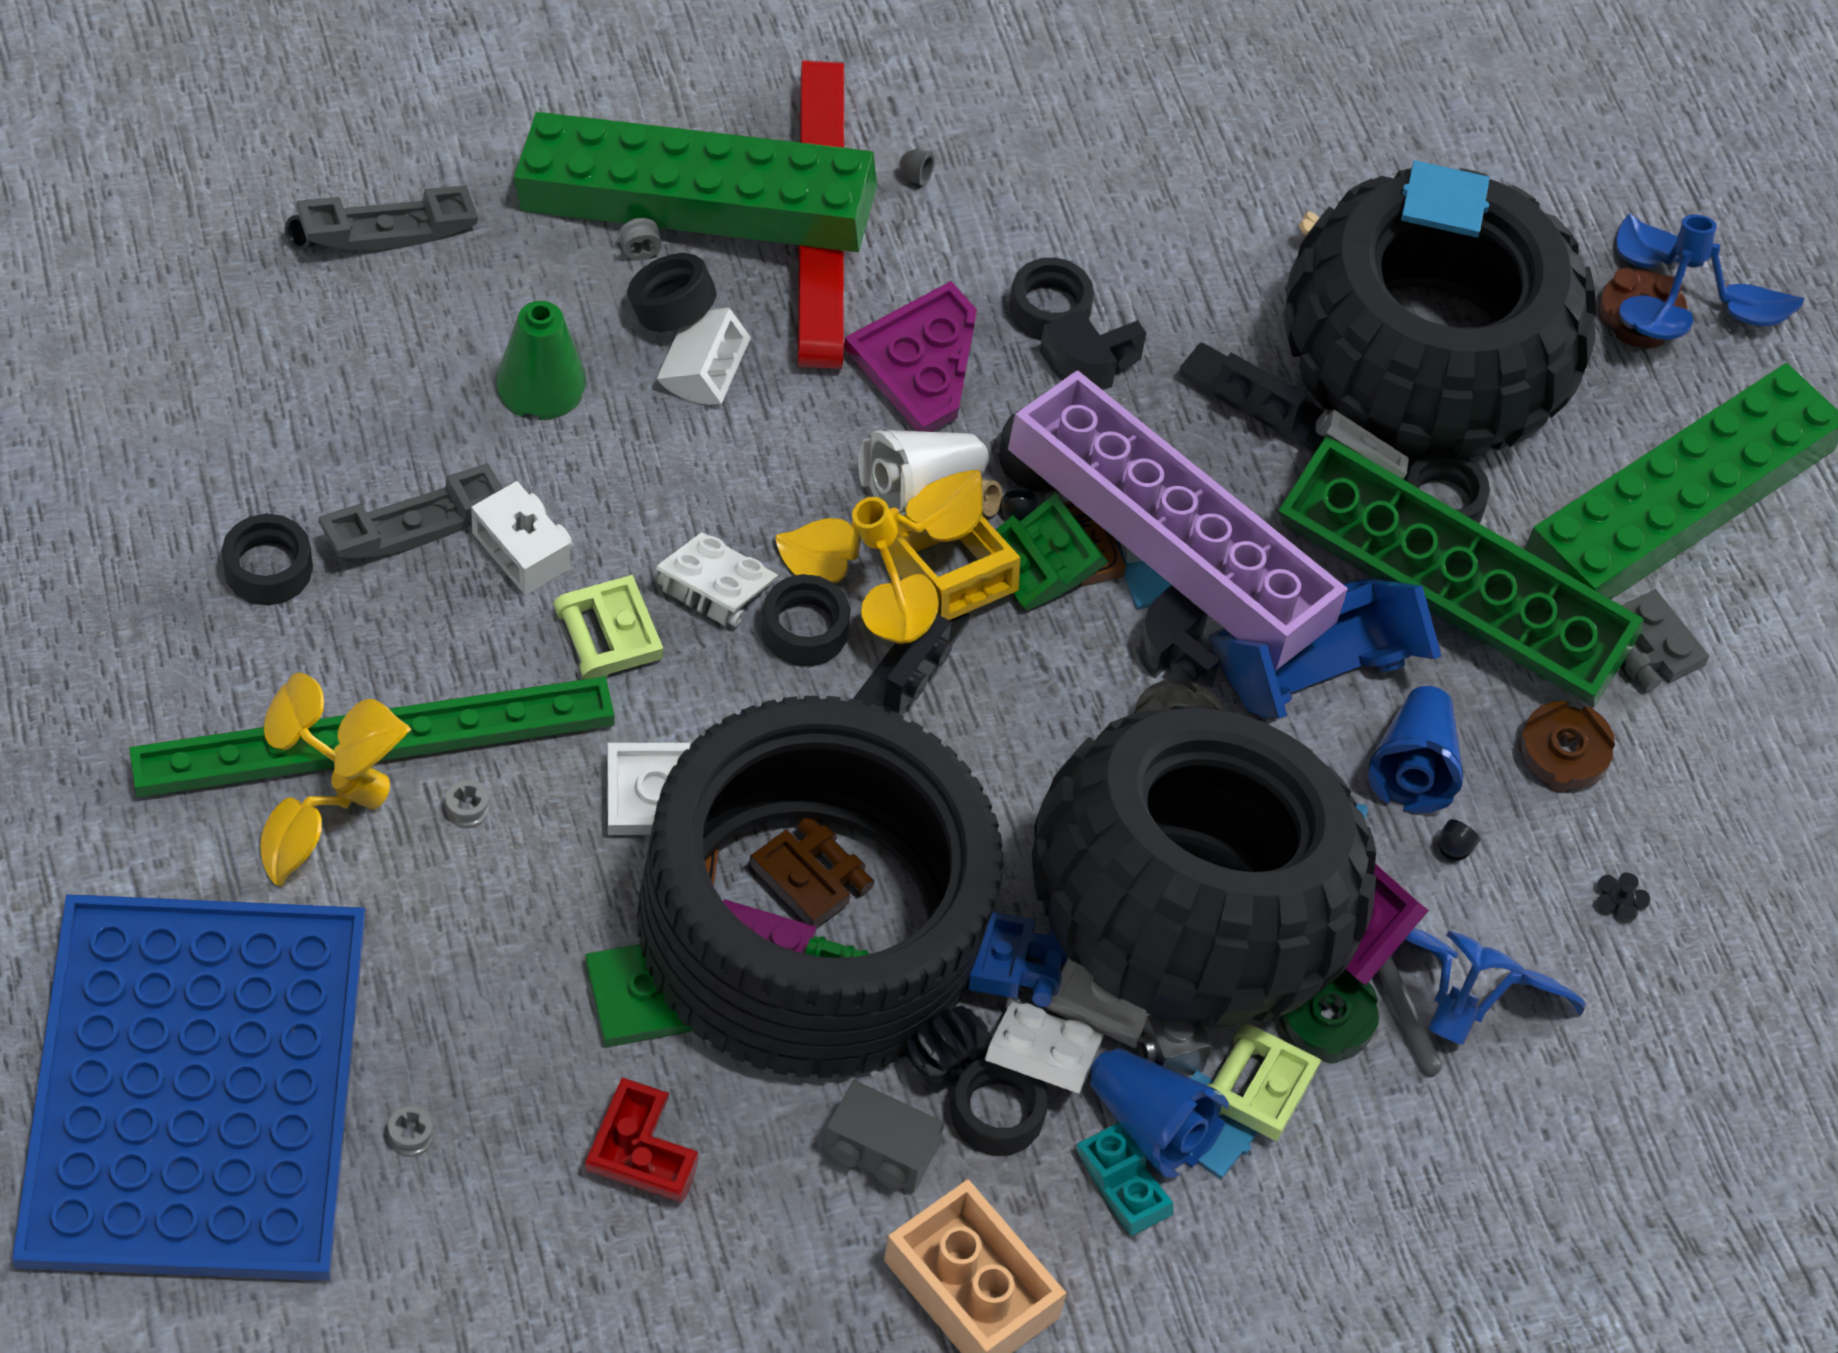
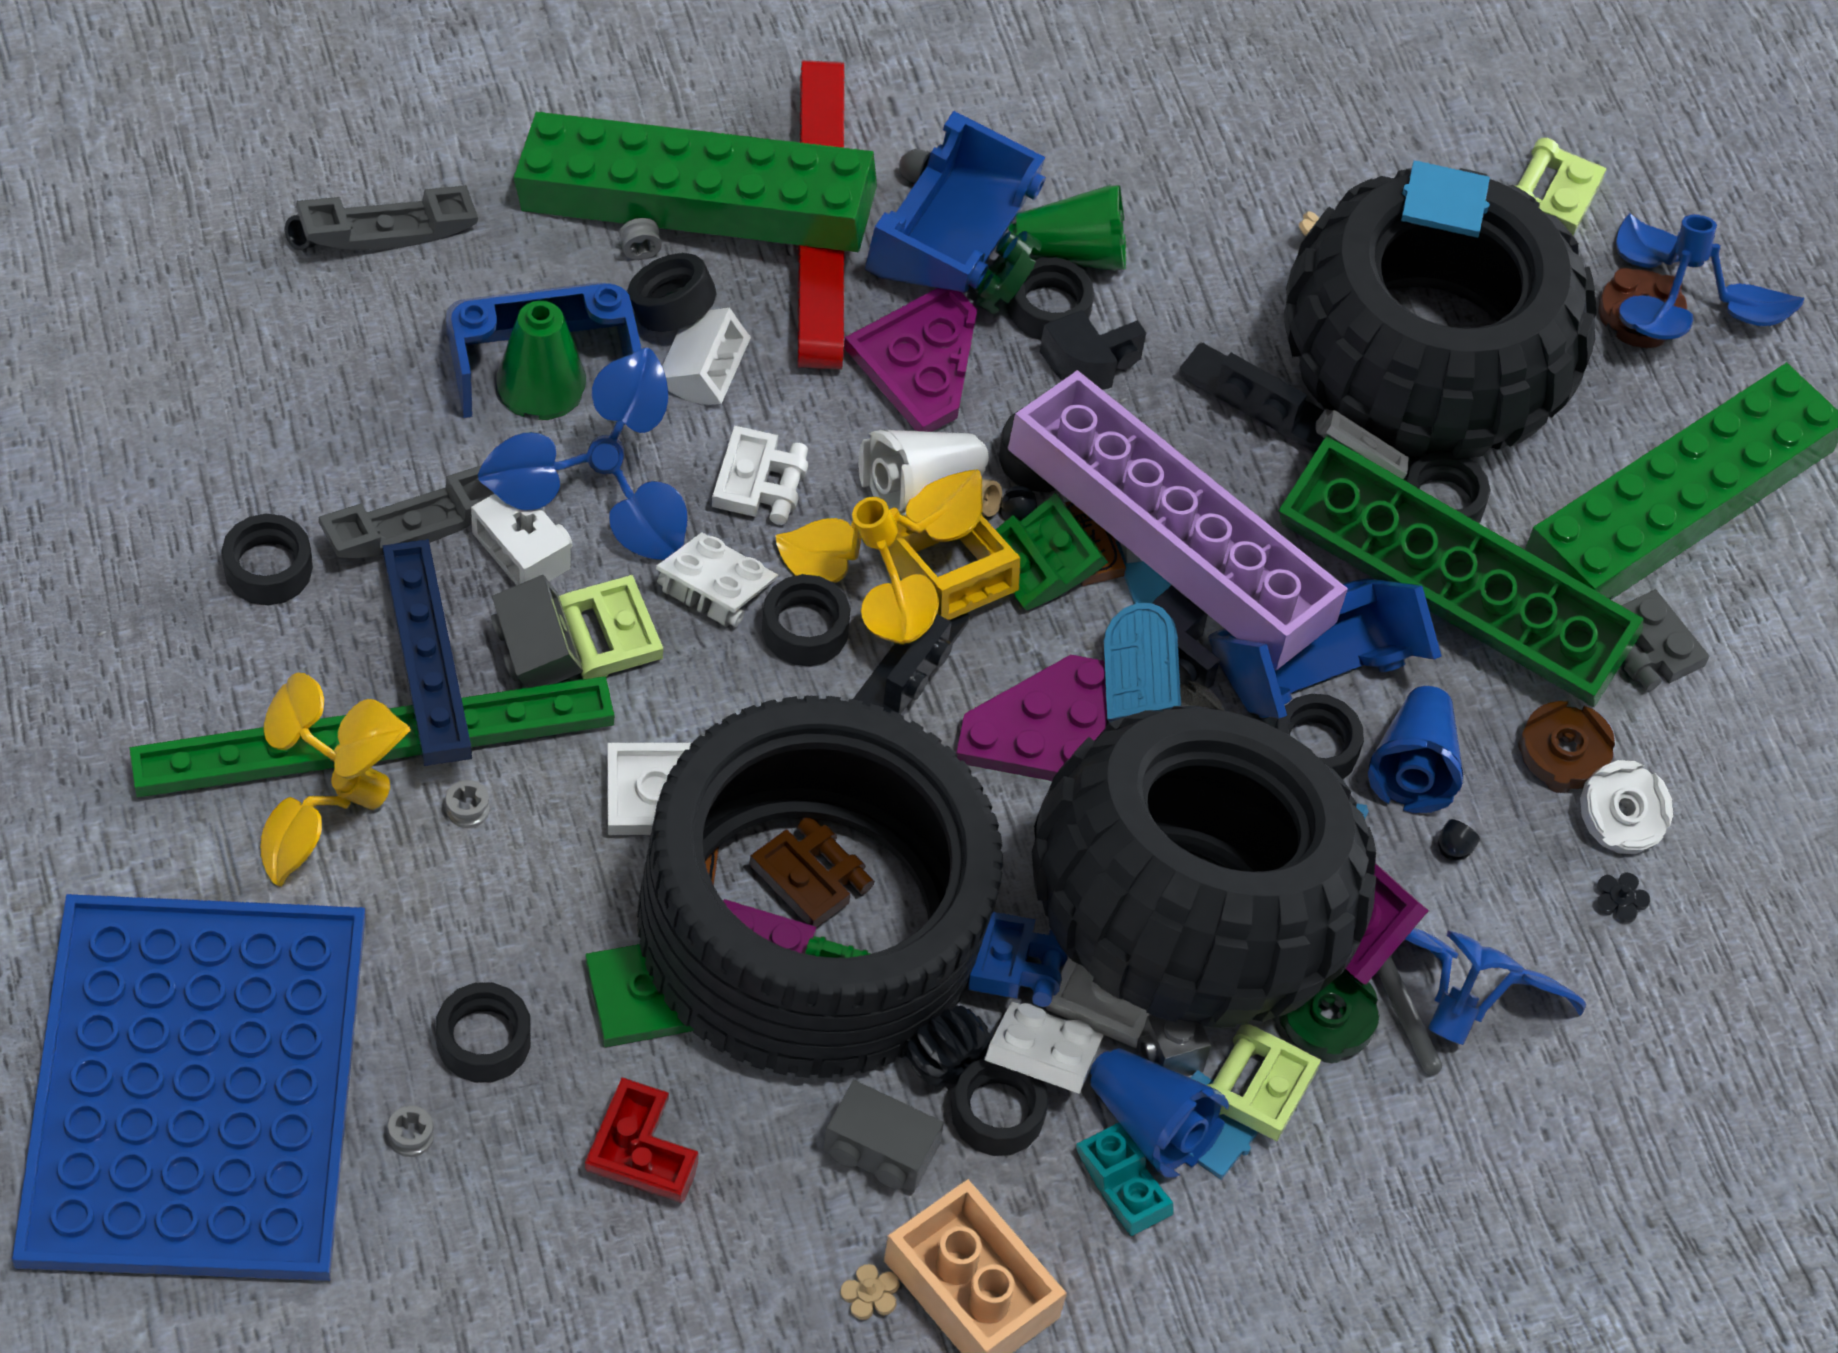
none -> dark blue plate [382,539,472,766]
none -> black tyre [436,982,531,1083]
none -> blue windscreen [446,282,642,418]
none -> blue plant [478,348,688,560]
none -> dark grey brick [491,575,583,688]
none -> white plate [712,425,808,525]
none -> tan plant [841,1264,900,1320]
none -> blue windscreen [865,111,1046,293]
none -> magenta plate [956,654,1107,781]
none -> dark green plate [971,231,1042,314]
none -> green cone [1009,184,1126,271]
none -> dark azure window [1104,603,1181,723]
none -> black tyre [1275,694,1364,780]
none -> yellowish green plate [1516,138,1607,236]
none -> white plate [1580,760,1673,854]

